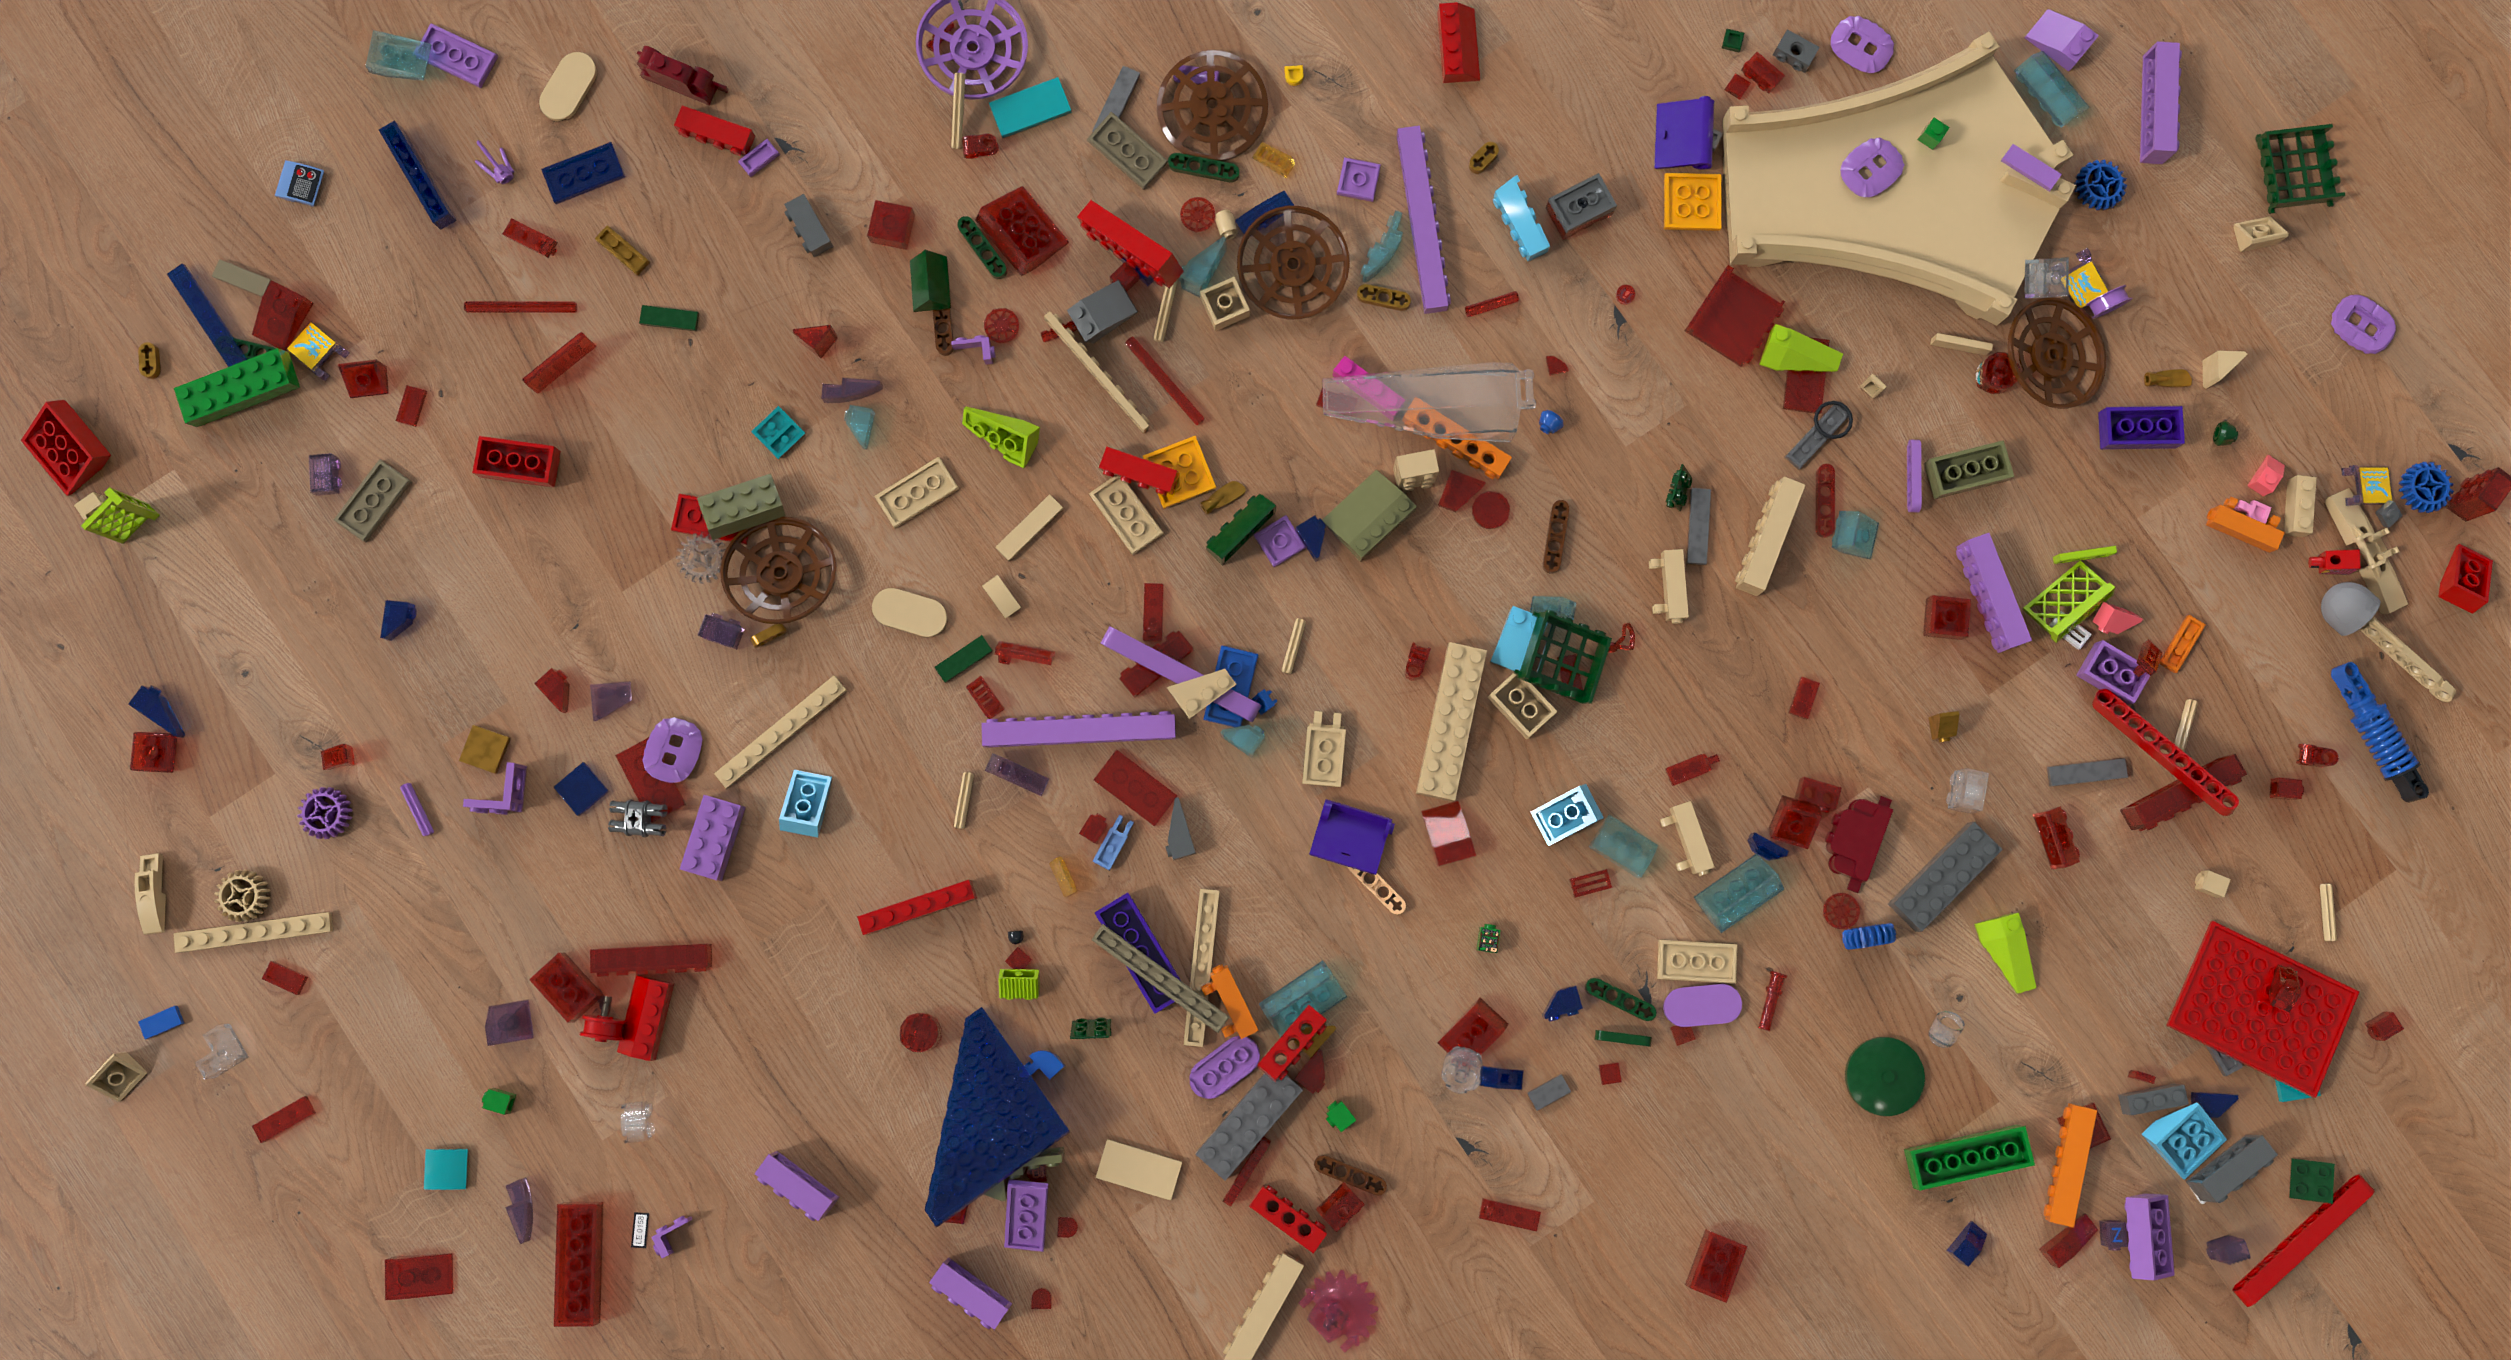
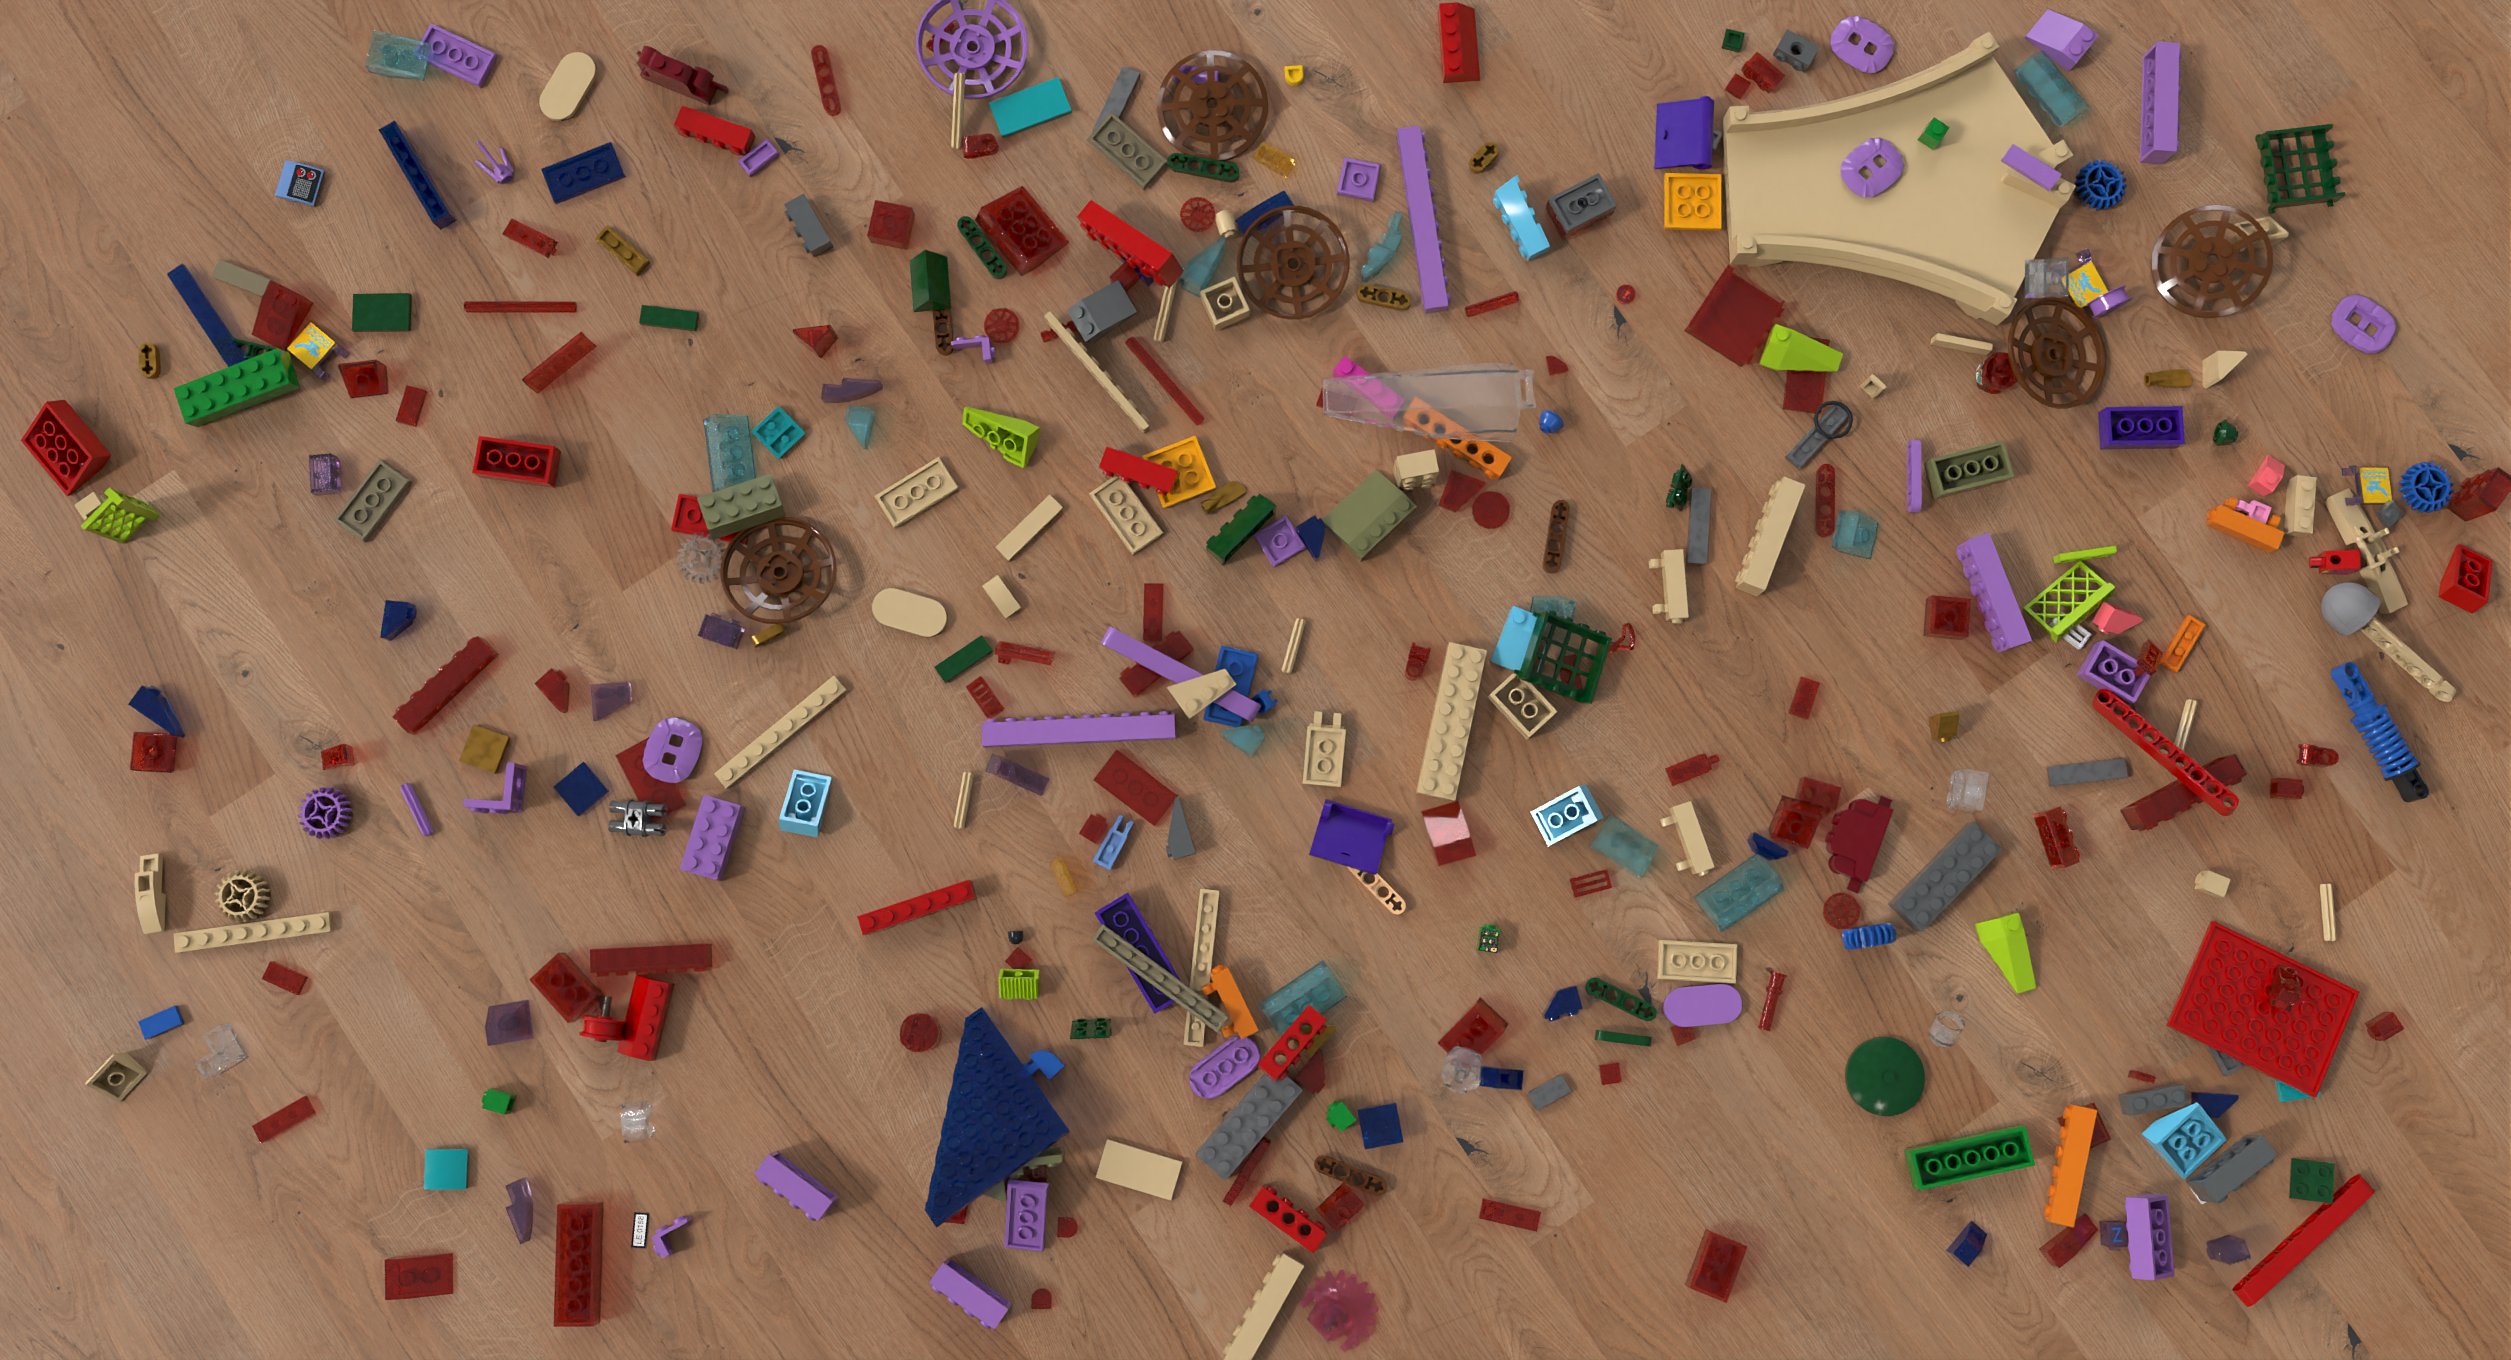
none -> dark green tile [352,293,412,332]
none -> clear red brick [392,636,499,735]
none -> clear light blue slope [703,414,756,493]
none -> clear red beam [811,45,841,116]
none -> clear blue panel [1357,1102,1403,1149]
none -> reddish brown dish [2151,205,2273,318]

